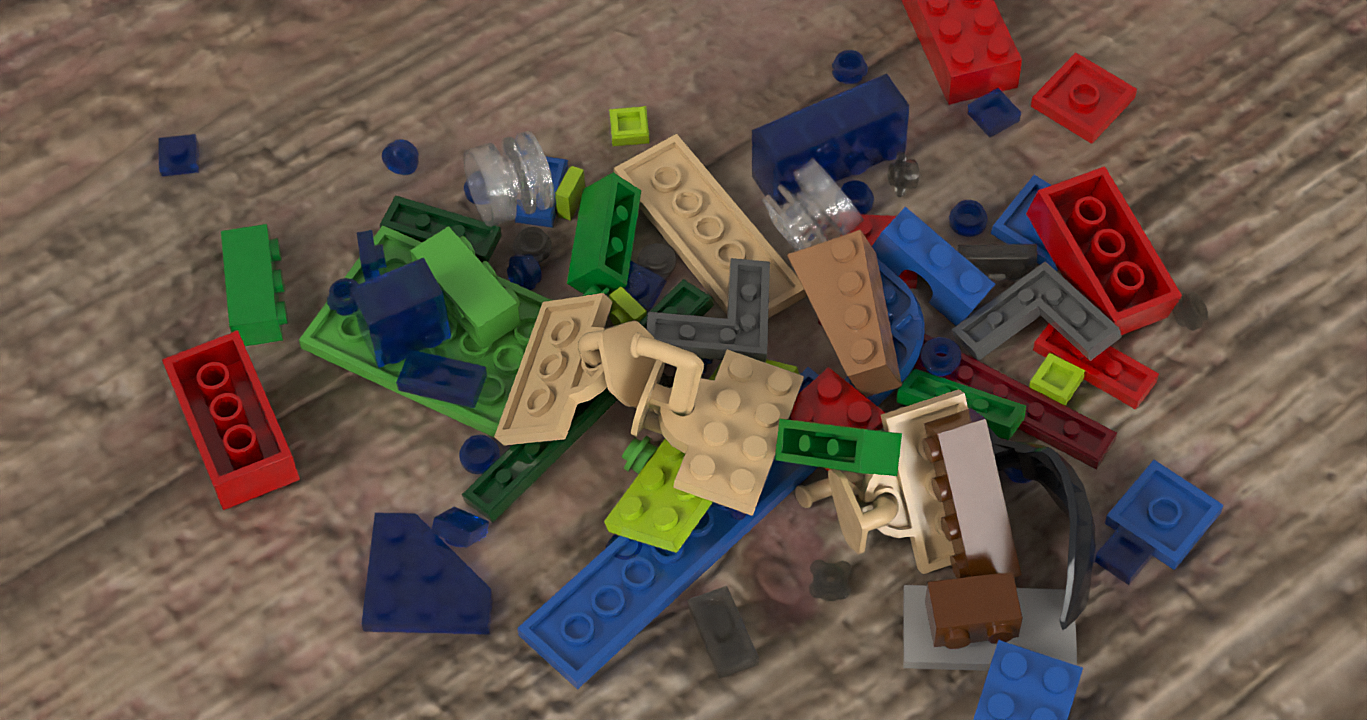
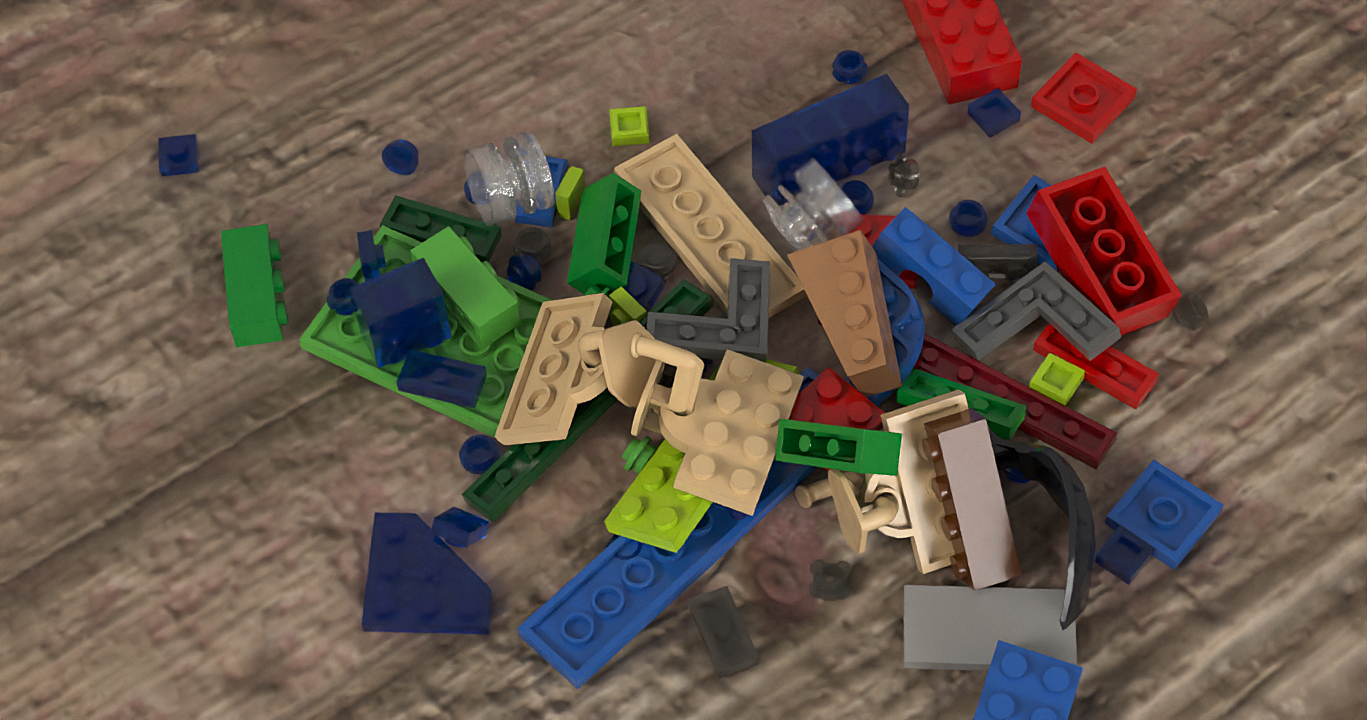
red brick [162,330,300,510] -> none
clear blue plate [921,337,961,376] -> none
reddish brown brick [925,572,1023,649] -> none

